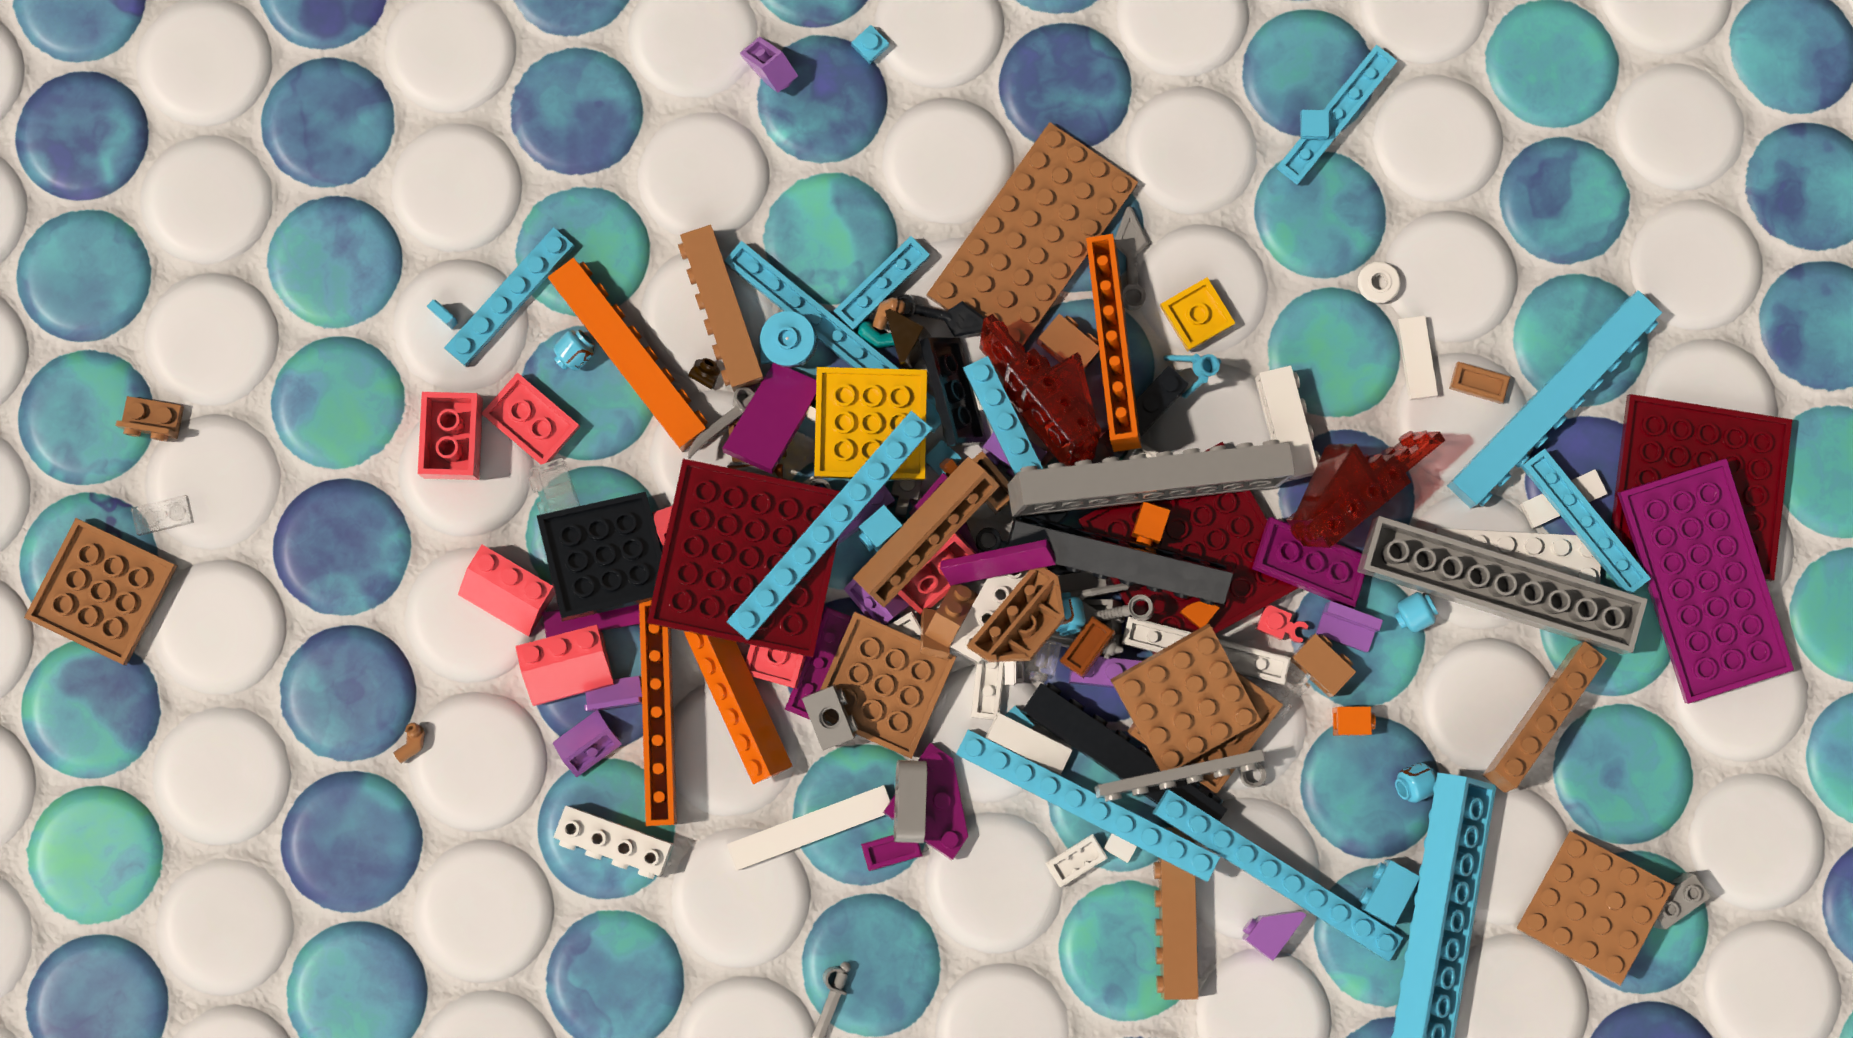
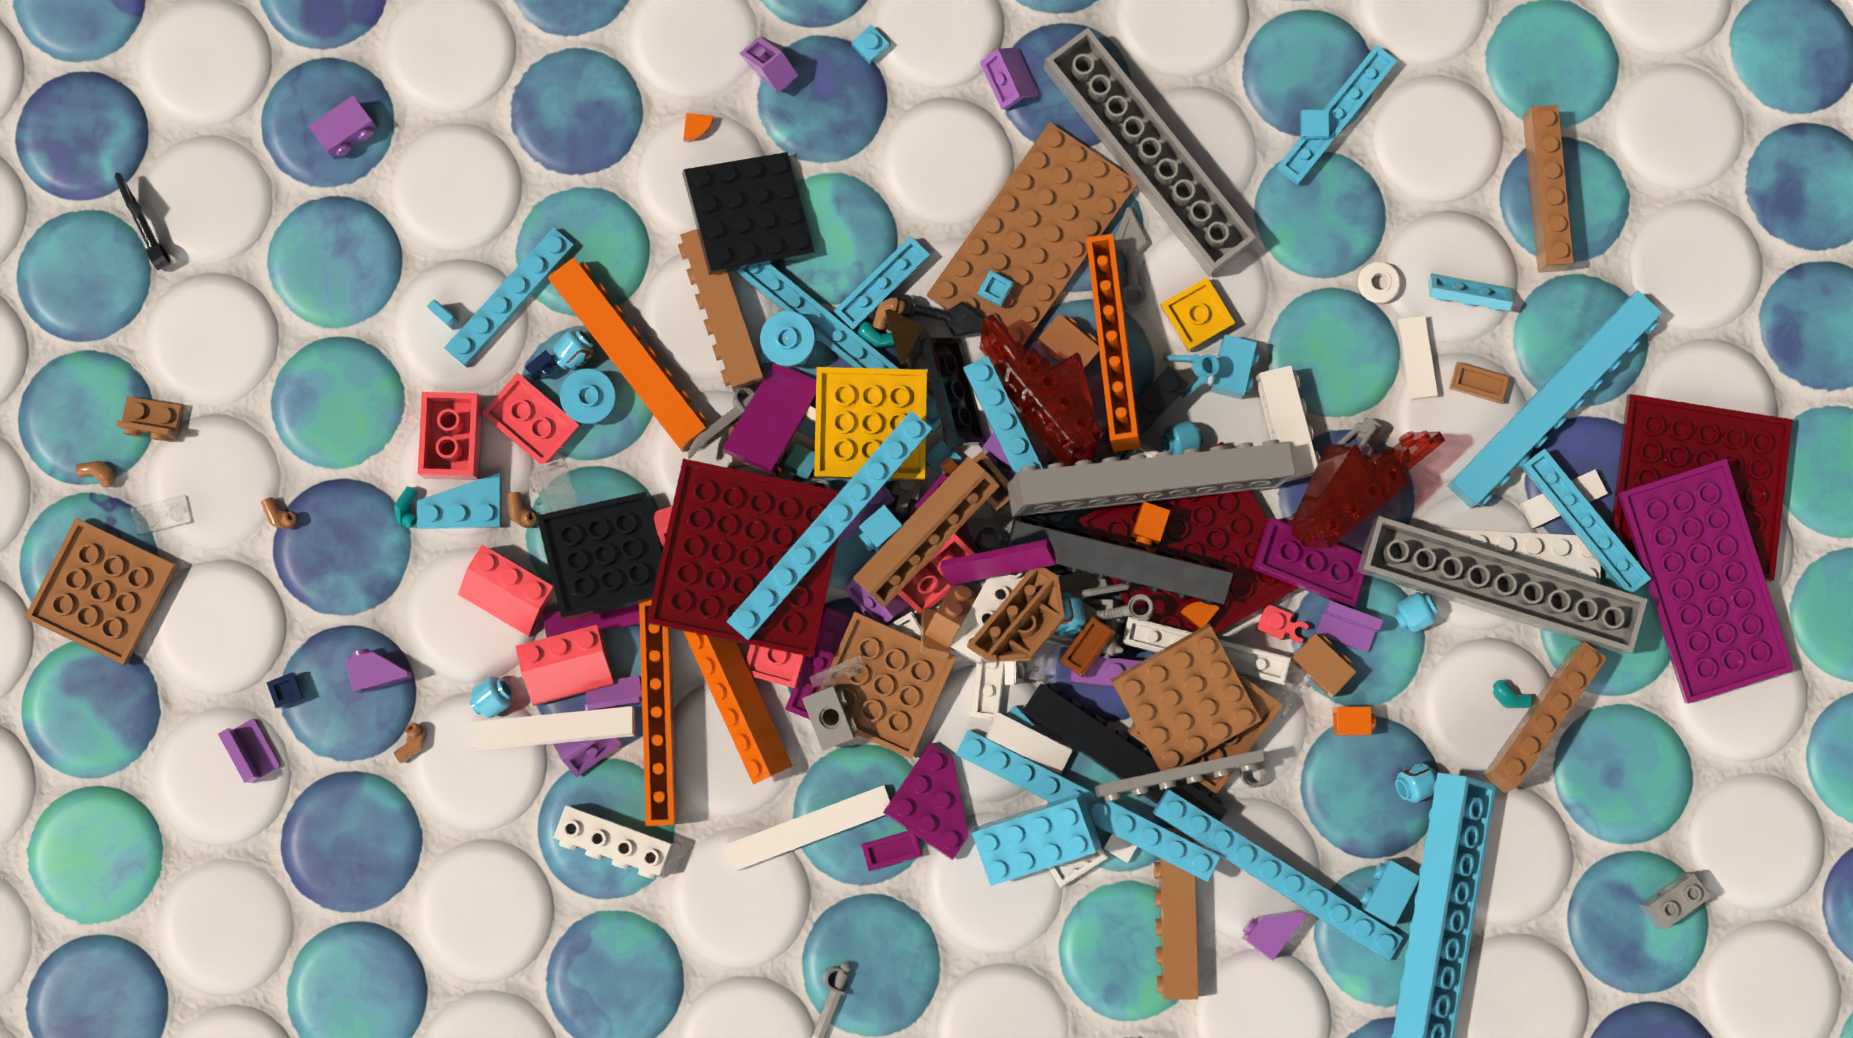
dark brown plate [688,358,720,390] -> none
light grey beam [894,760,927,843] -> none
medium nougat plate [1517,831,1675,986] -> none
none -> medium nougat arm [76,461,116,487]
none -> black piece [114,172,171,270]
none -> medium lavender panel [218,719,280,783]
none -> medium nougat arm [260,497,297,530]
none -> dark blue plate [266,672,305,709]
none -> medium lavender brick [309,95,378,159]
none -> medium lavender slope [345,649,413,693]
none -> teal arm [394,486,418,528]
none -> medium azure wing [417,472,502,529]
none -> medium azure head [470,676,513,718]
none -> white tile [470,706,635,751]
none -> medium nougat arm [507,492,537,528]
none -> dark blue plate [525,350,557,380]
none -> medium azure piece [560,369,616,425]
none -> black plate [682,152,815,275]
none -> orange tile [683,113,714,142]
none -> medium azure tile [783,444,815,481]
none -> clear plate [809,653,867,690]
none -> medium azure brick [972,792,1101,886]
none -> medium azure tile [977,270,1014,308]
none -> medium lavender panel [980,47,1039,110]
none -> light grey brick [1044,28,1256,277]
none -> medium azure head [1161,421,1204,455]
none -> medium azure brick [1209,335,1259,399]
none -> light grey plant [1320,418,1384,476]
none -> medium azure plate [1428,273,1513,311]
none -> teal arm [1493,680,1532,708]
none -> medium nougat brick [1523,105,1574,273]

